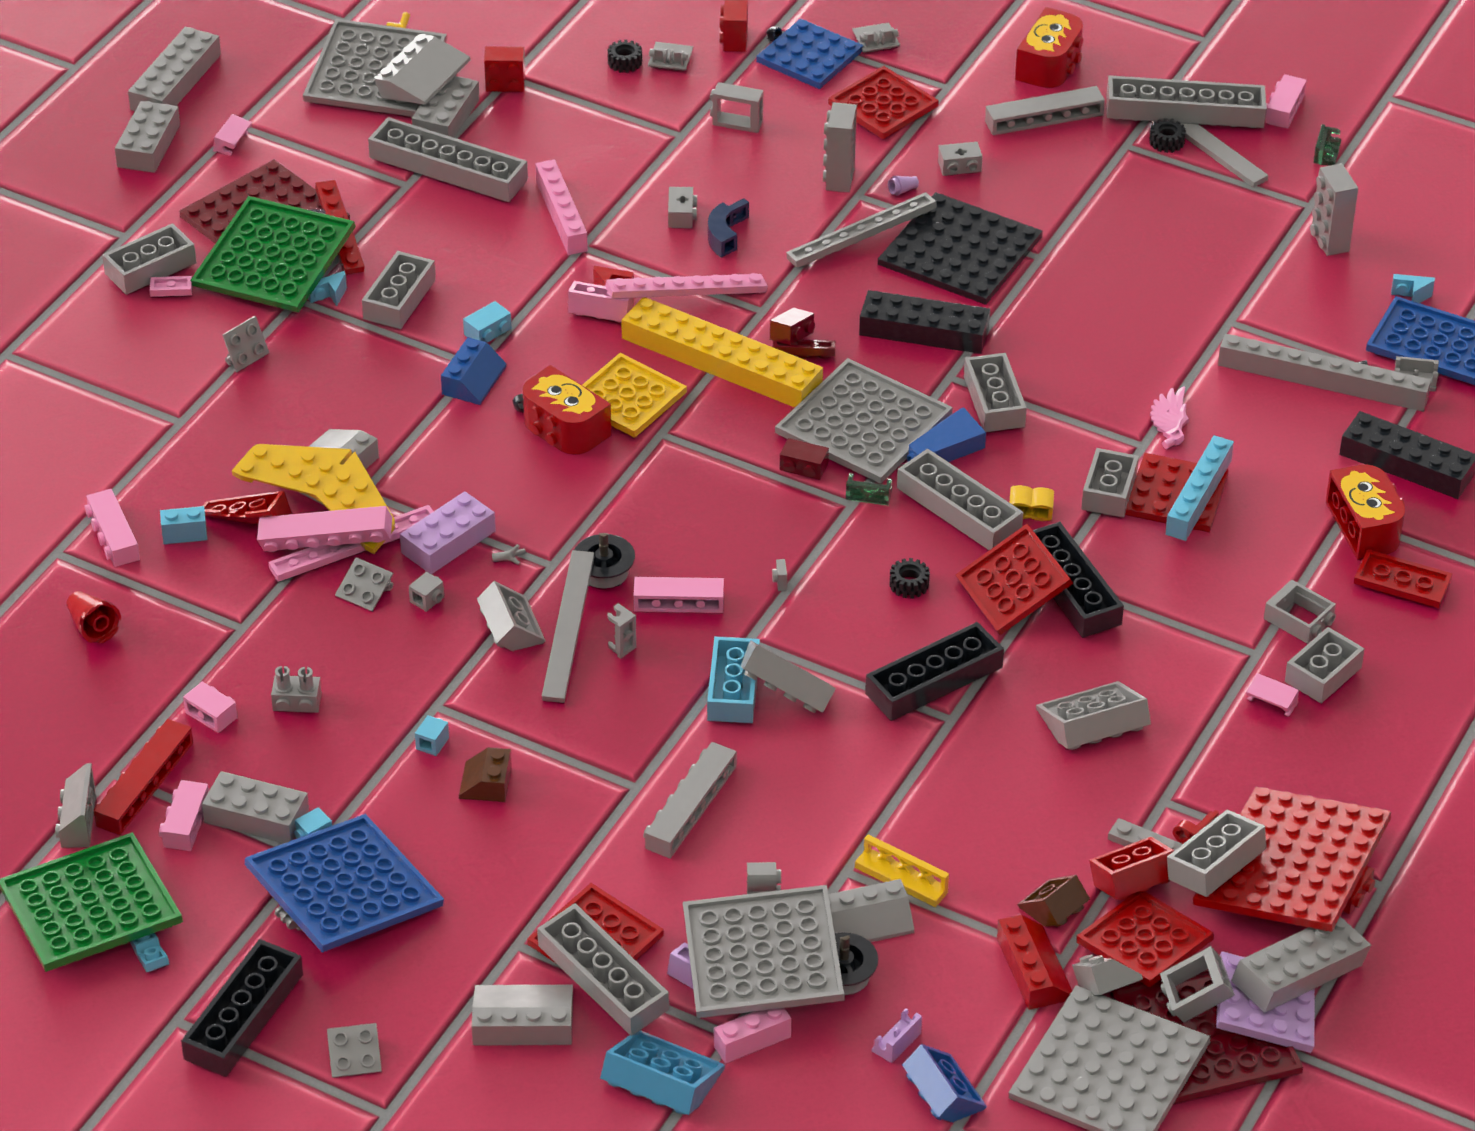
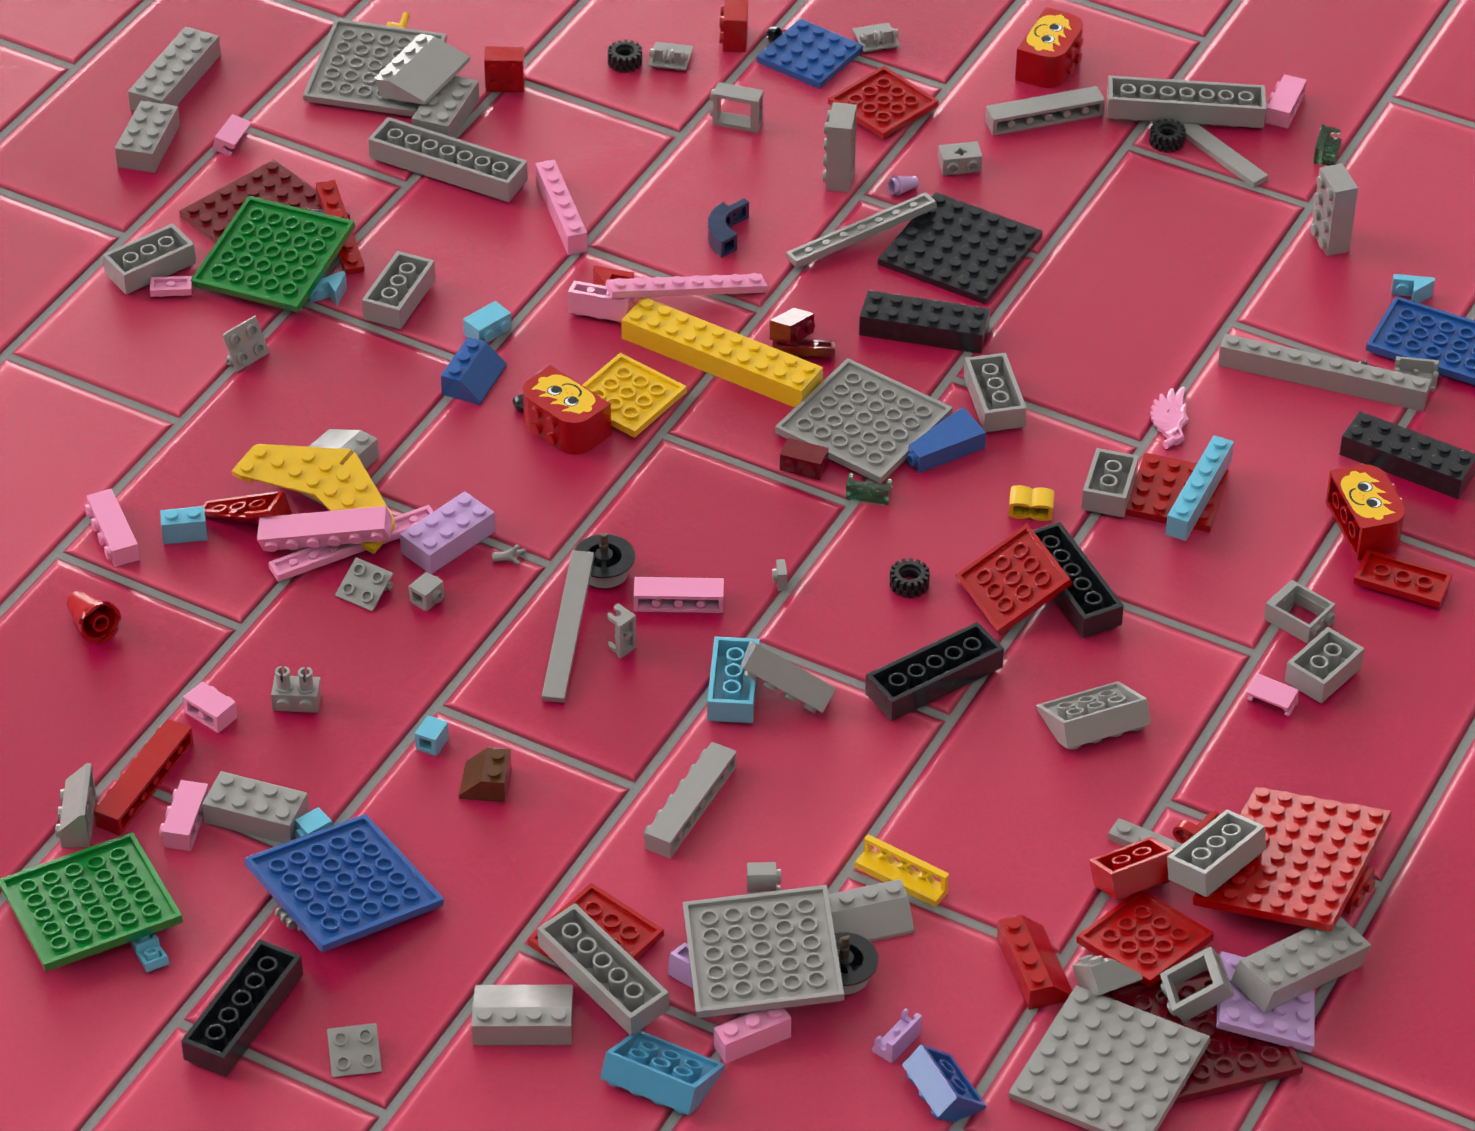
light grey slope [477,581,546,651] -> none
light grey brick [668,187,697,228] -> none
light grey brick [897,448,1023,550] -> none
reddish brown slope [1017,875,1090,927] -> none

